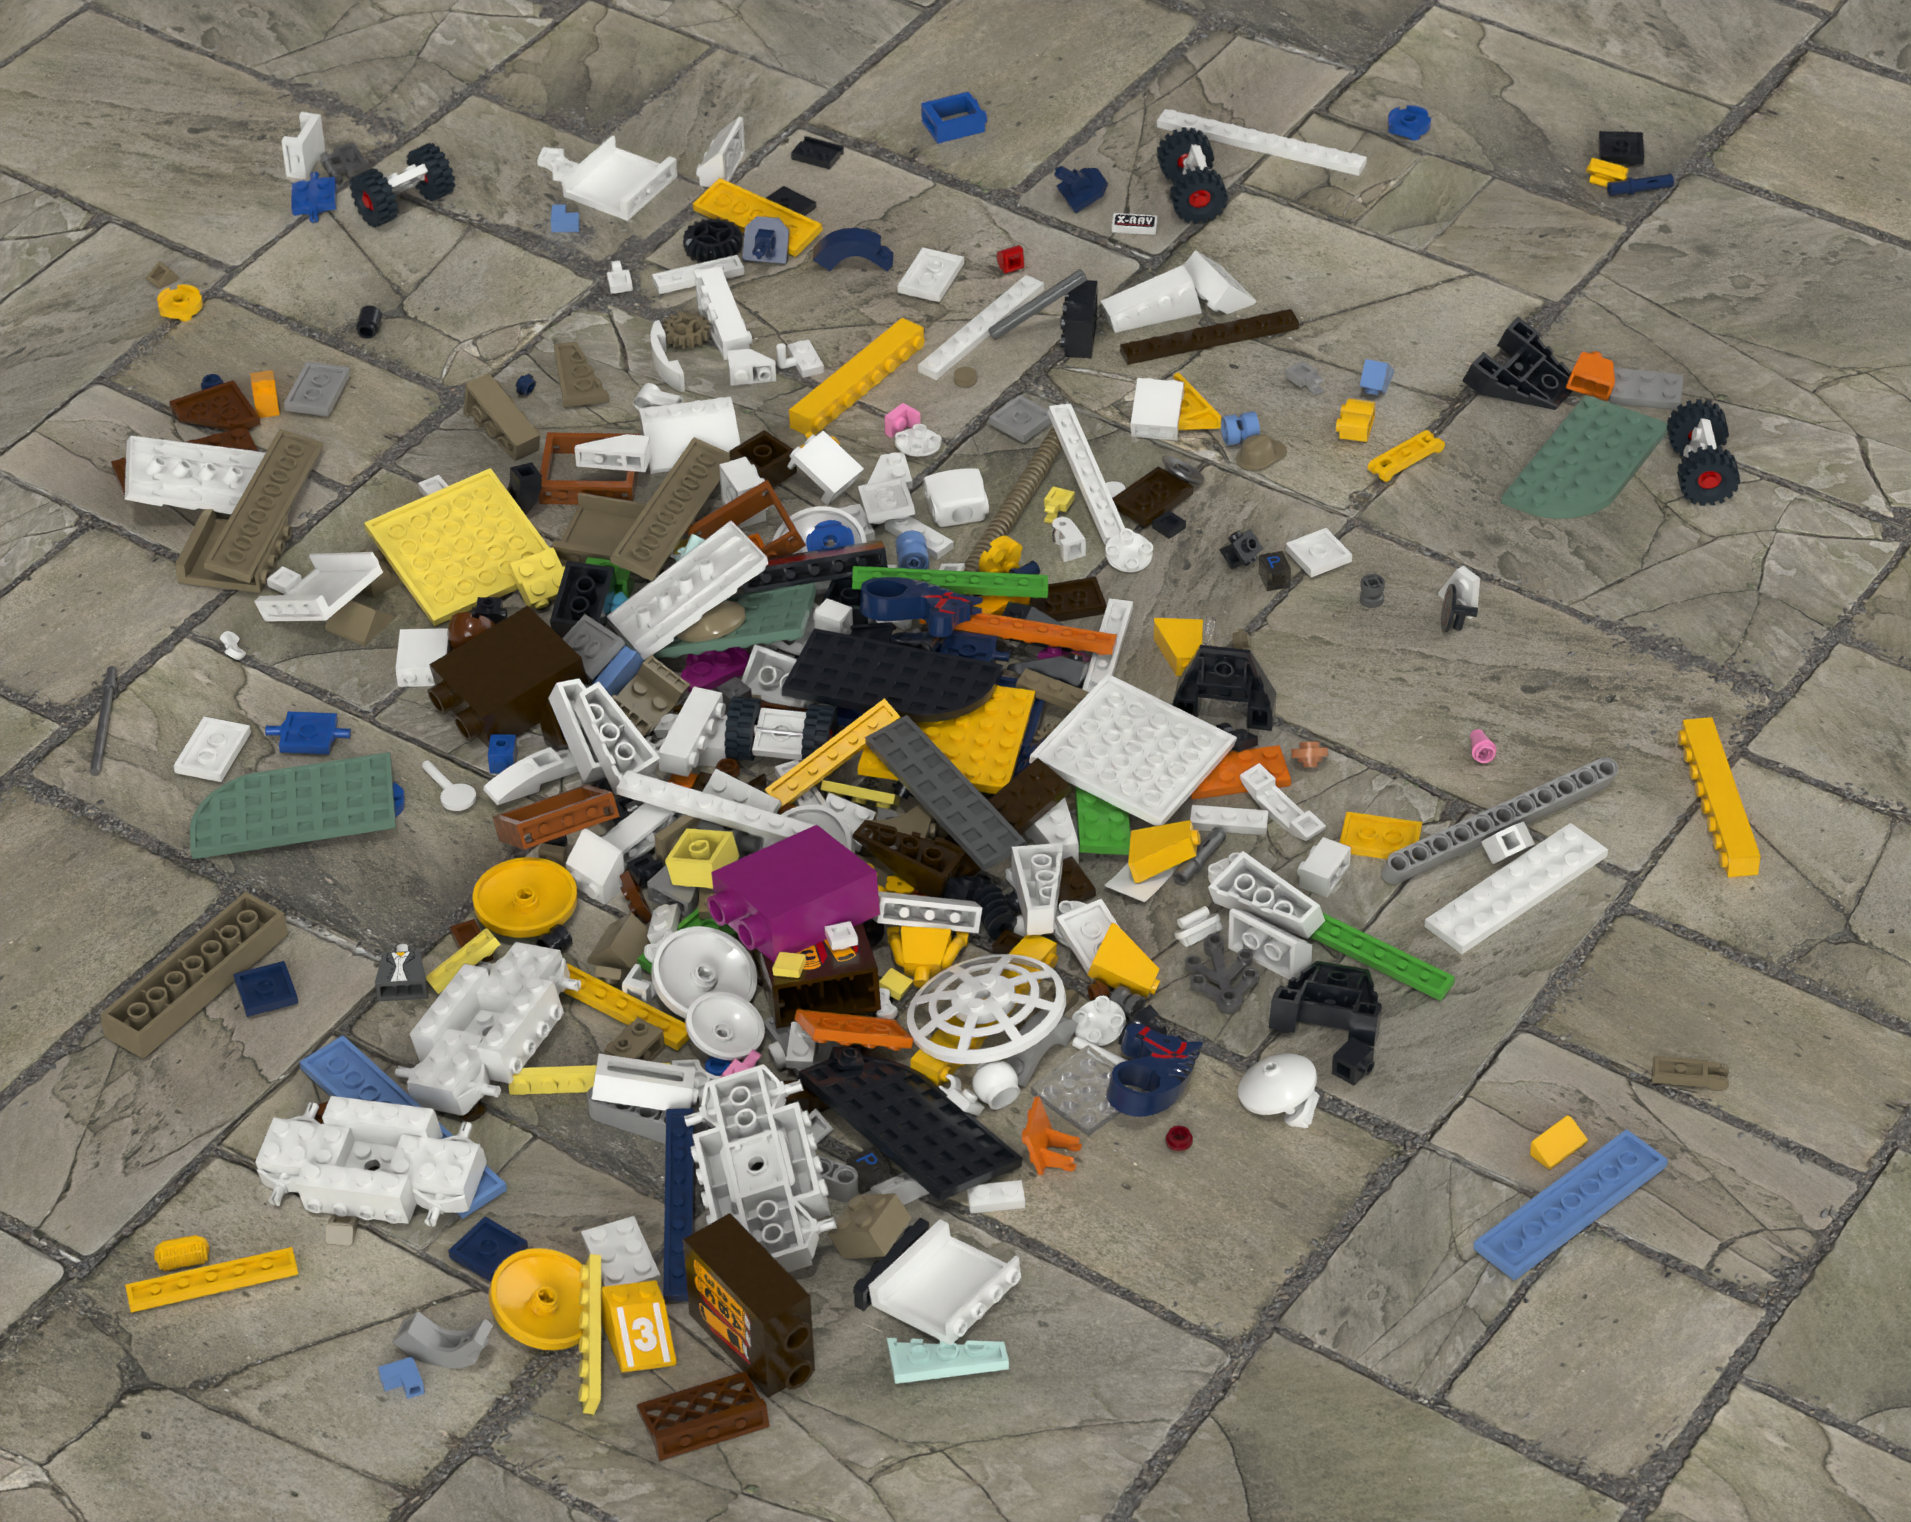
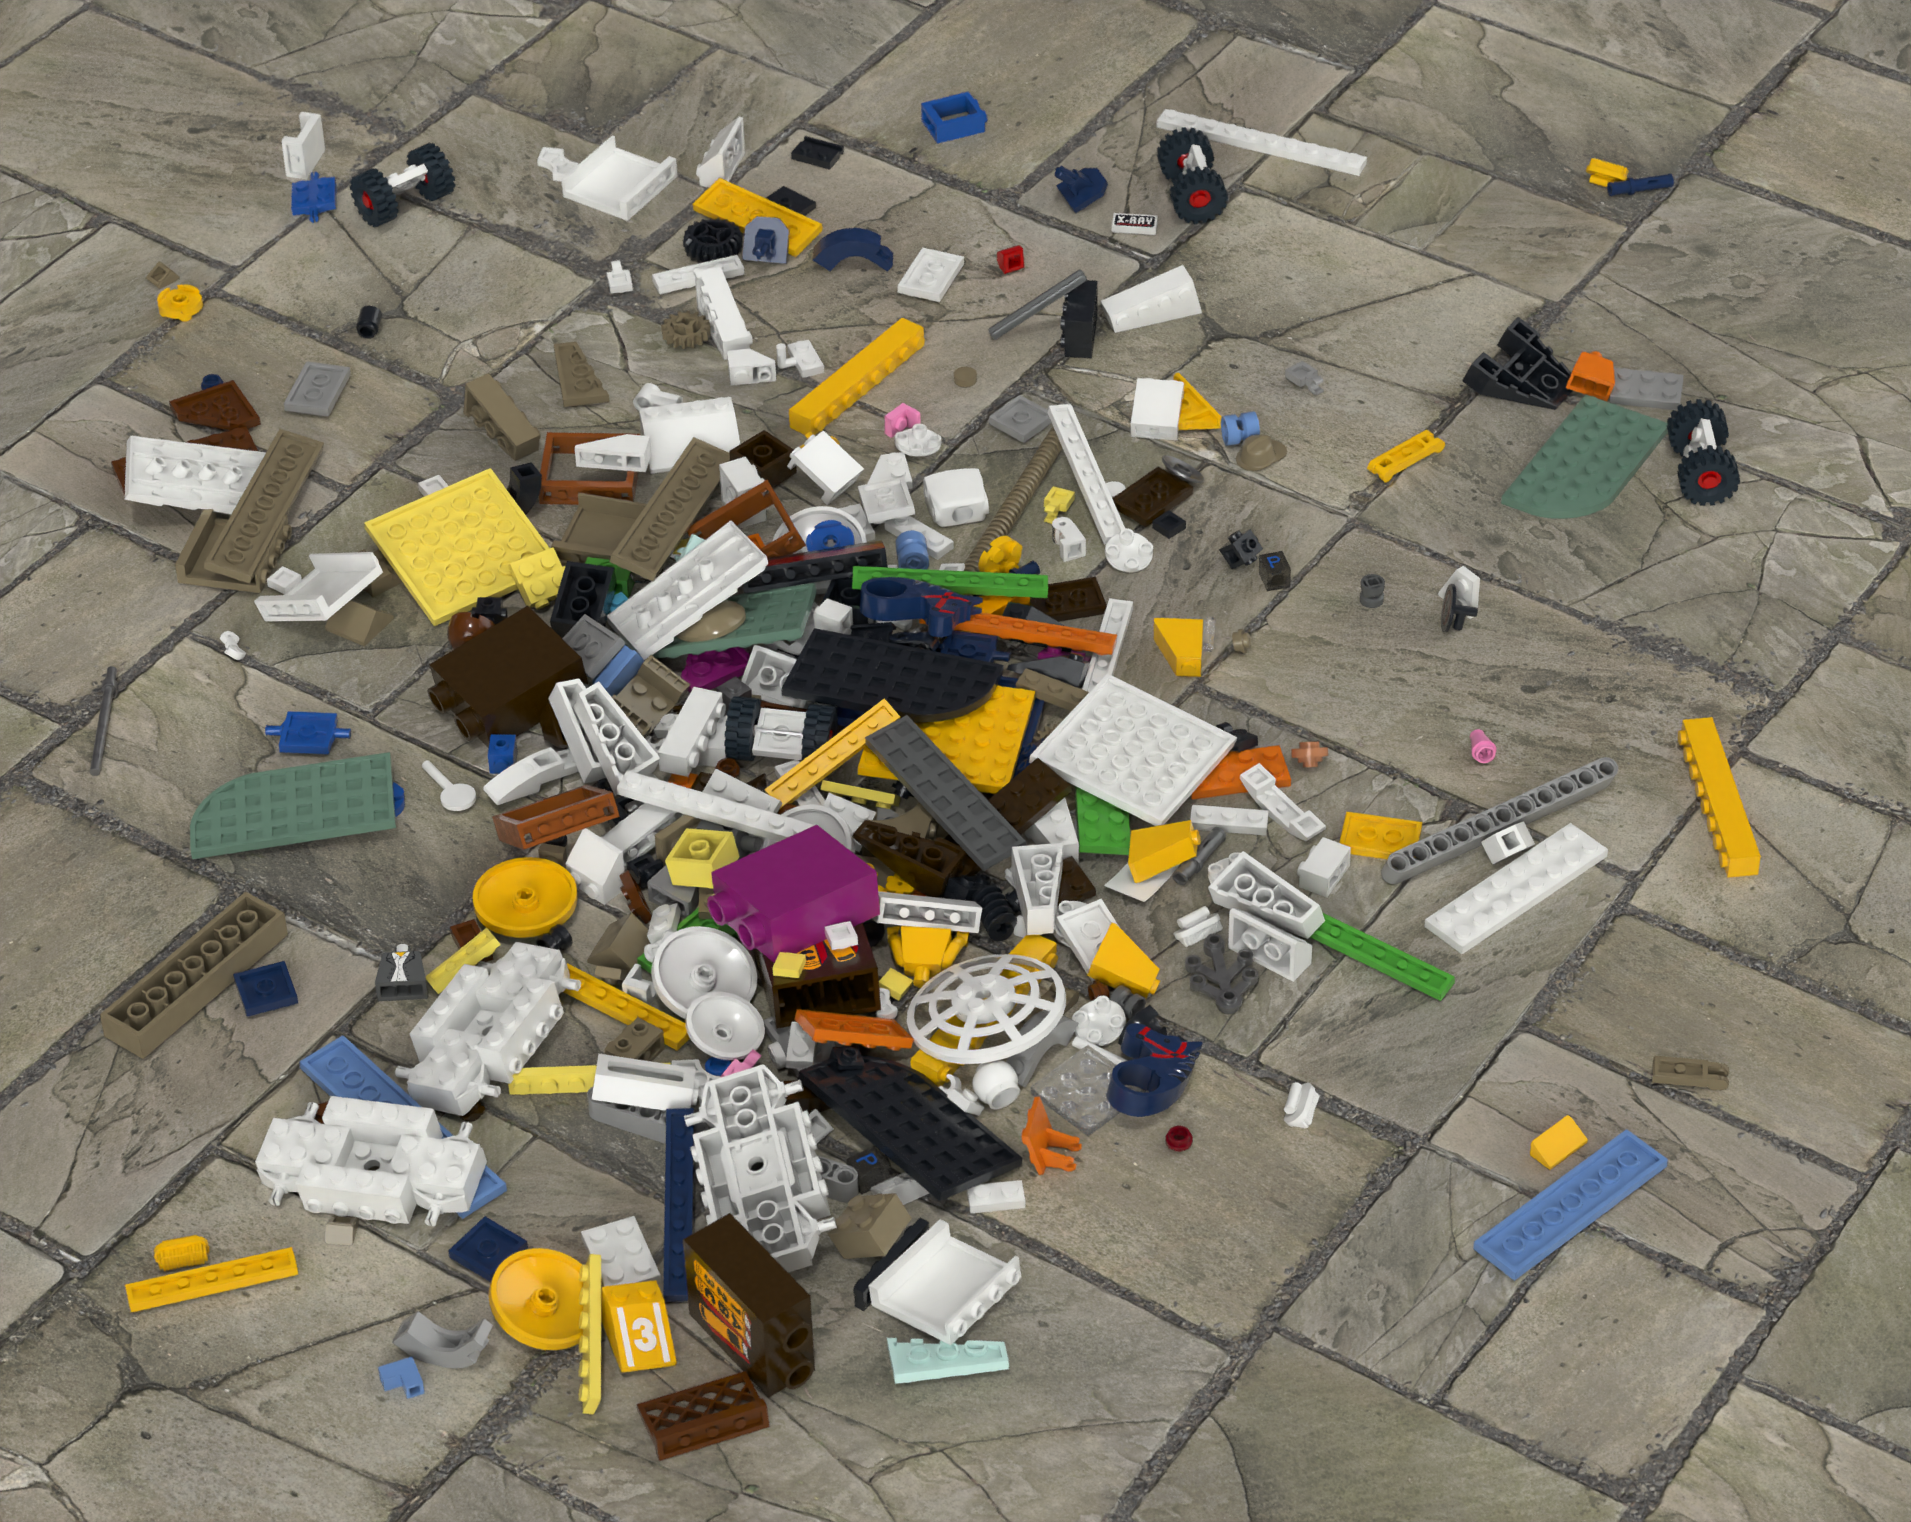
white plate [174,717,251,782] -> none
light orange slope [250,370,280,418] -> none
flat silver plate [320,143,369,182] -> none
white panel [396,628,451,687] -> none
dark blue plate [516,374,536,396] -> none
medium blue piece [551,205,580,232] -> none
white slope [651,320,685,392] -> none
white plate [918,275,1044,380] -> none
dark brown plate [992,929,1024,954] -> none
dark brown plate [1120,309,1299,365] -> none
black wedge [1173,645,1276,731] -> none
white slope [1183,250,1257,314] -> none
white dish [1238,1053,1317,1115] -> none
black wedge [1268,961,1382,1047] -> none
white plate [1285,528,1352,577] -> none
black brick [1332,1037,1375,1086] -> none
yellow brick [1336,398,1376,442] -> none
medium blue slope [1360,359,1394,396] -> none
blue plate [1388,105,1431,140] -> none
black plate [1598,131,1644,165] -> none

